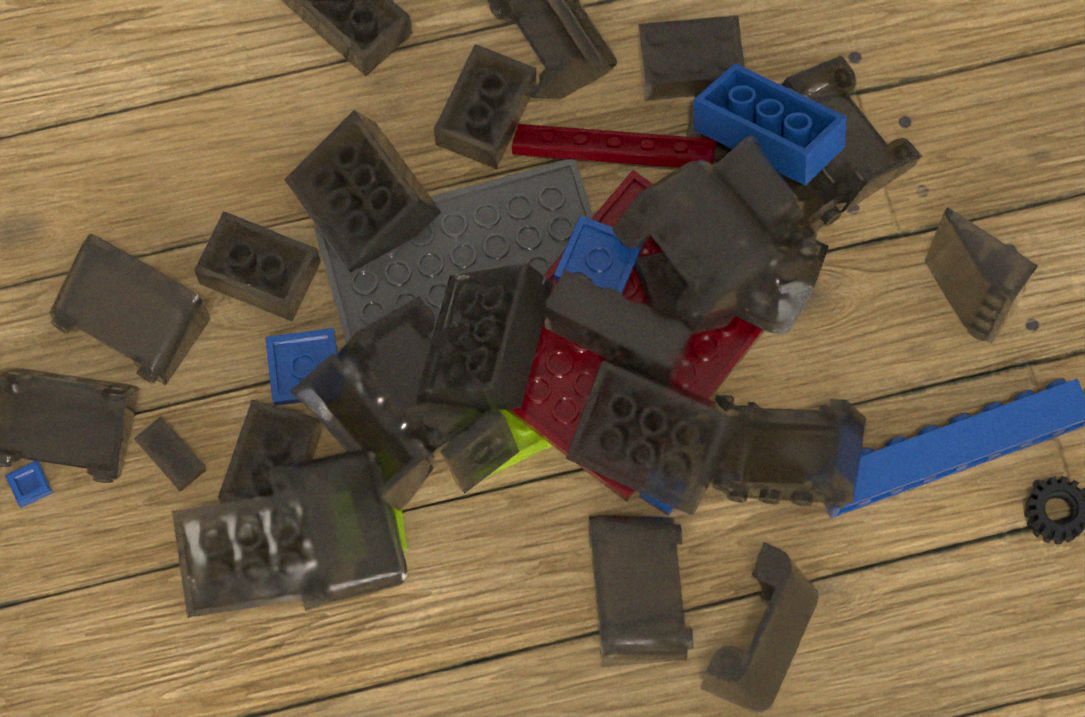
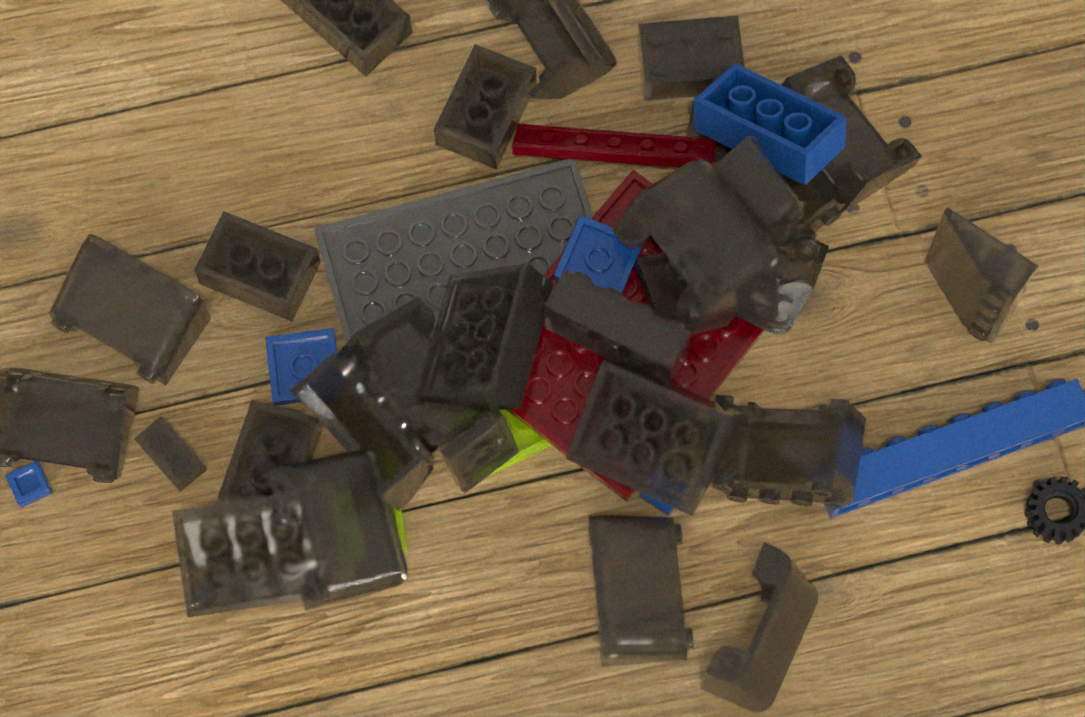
clear smoke slope [284,110,441,272] -> none

